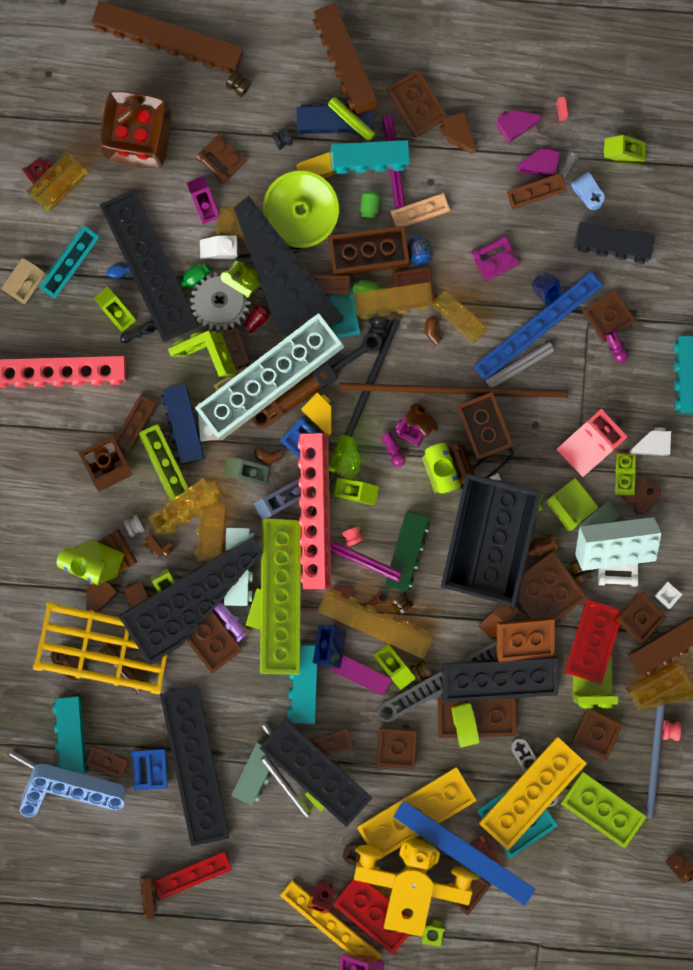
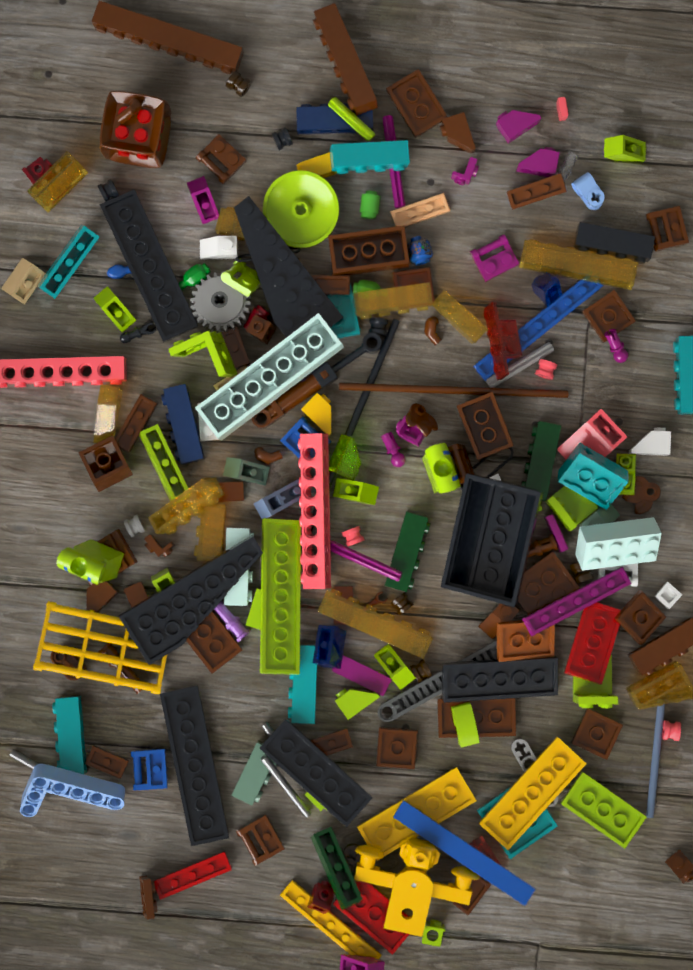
none -> clear yellow slope [93,384,123,443]
none -> black wheel [97,179,119,202]
none -> reddish brown tile [205,481,244,503]
none -> reddish brown plate [236,814,285,866]
none -> reddish brown bracket [246,315,276,345]
none -> dark green brick [311,827,363,910]
none -> lime slope [335,688,380,720]
none -> magenta bracket [451,157,479,185]
none -> clear red bracket [484,302,523,380]
none -> clear yellow brick [519,239,638,290]
none -> dark green brick [521,421,561,502]
none -> magenta tile [522,567,632,636]
none -> coral wheel [535,359,557,380]
none -> magenta tile [544,514,568,552]
none -> teal piece [558,443,629,510]
none -> reddish brown plate [646,206,689,252]

